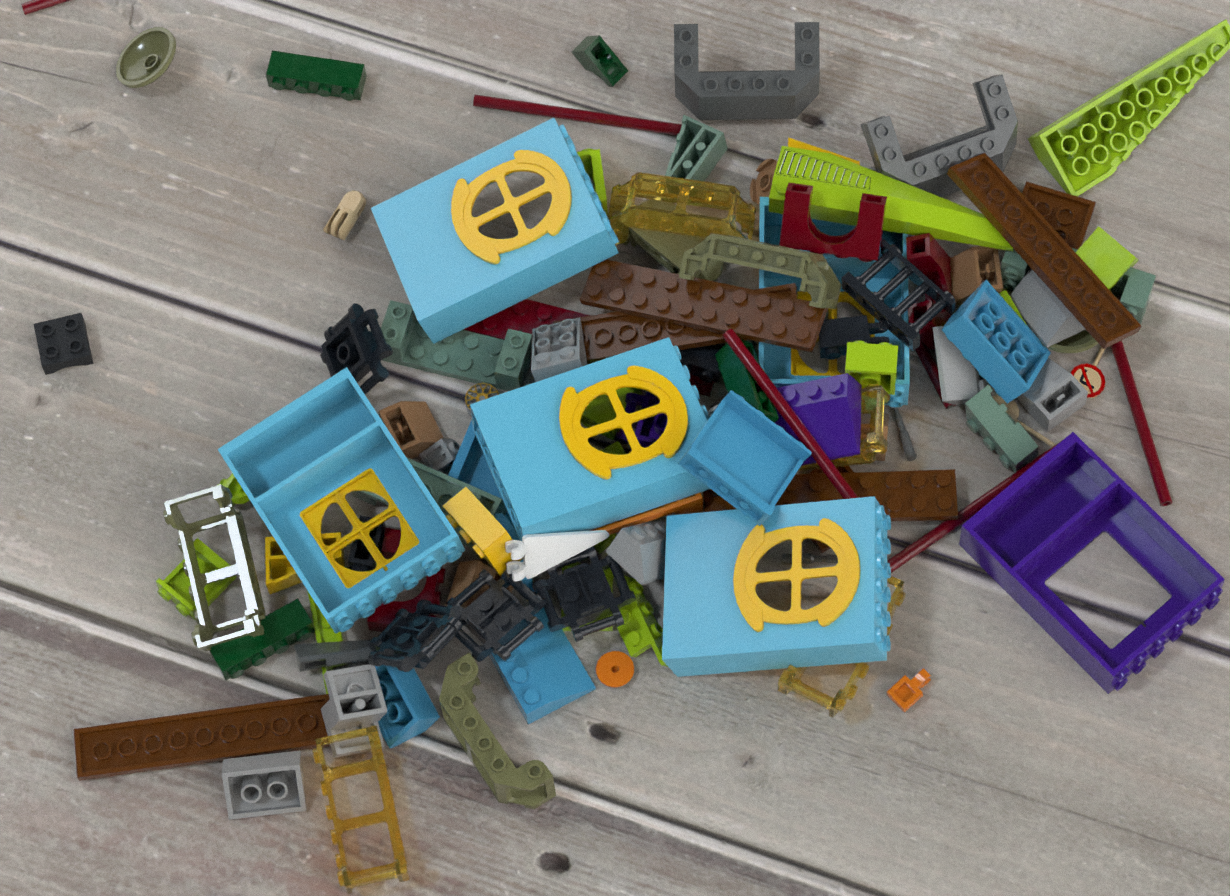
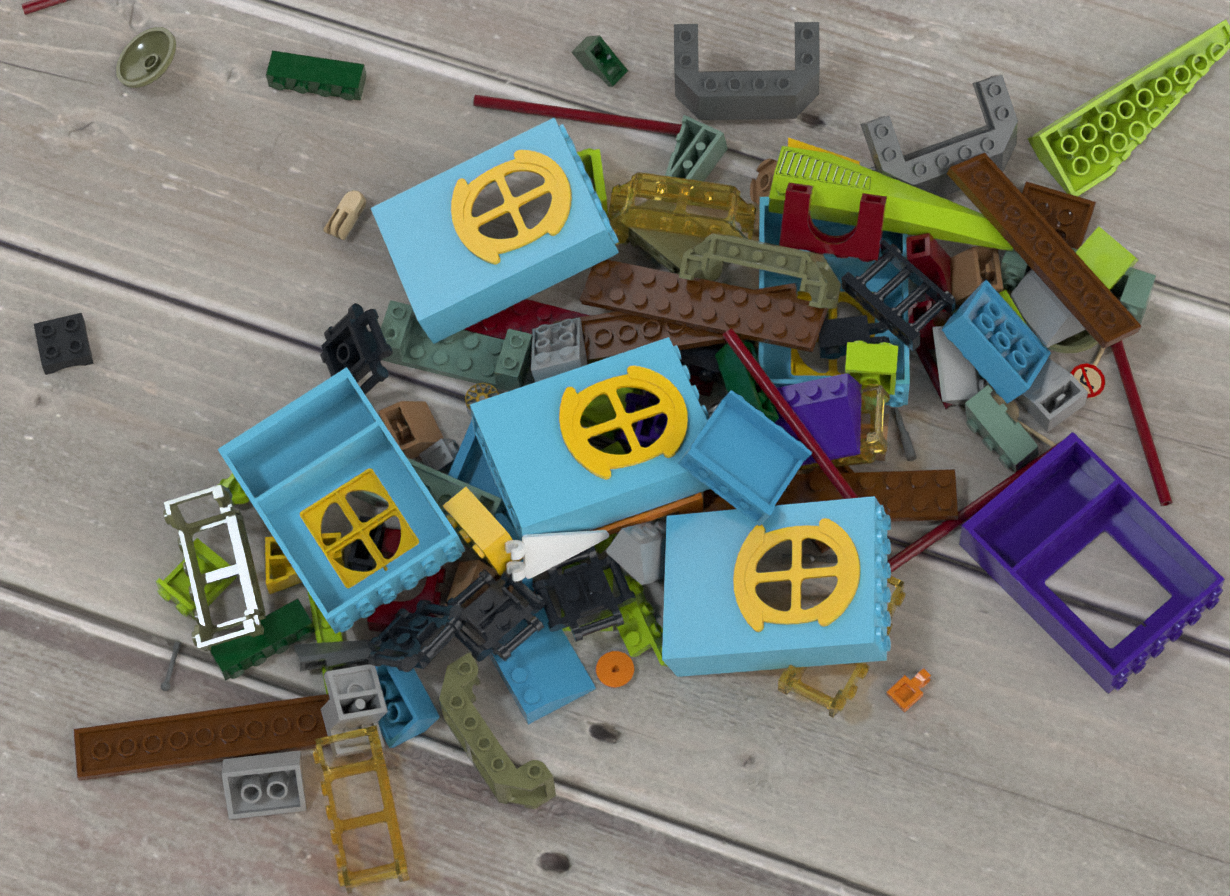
none -> dark grey hinge [161,641,181,691]

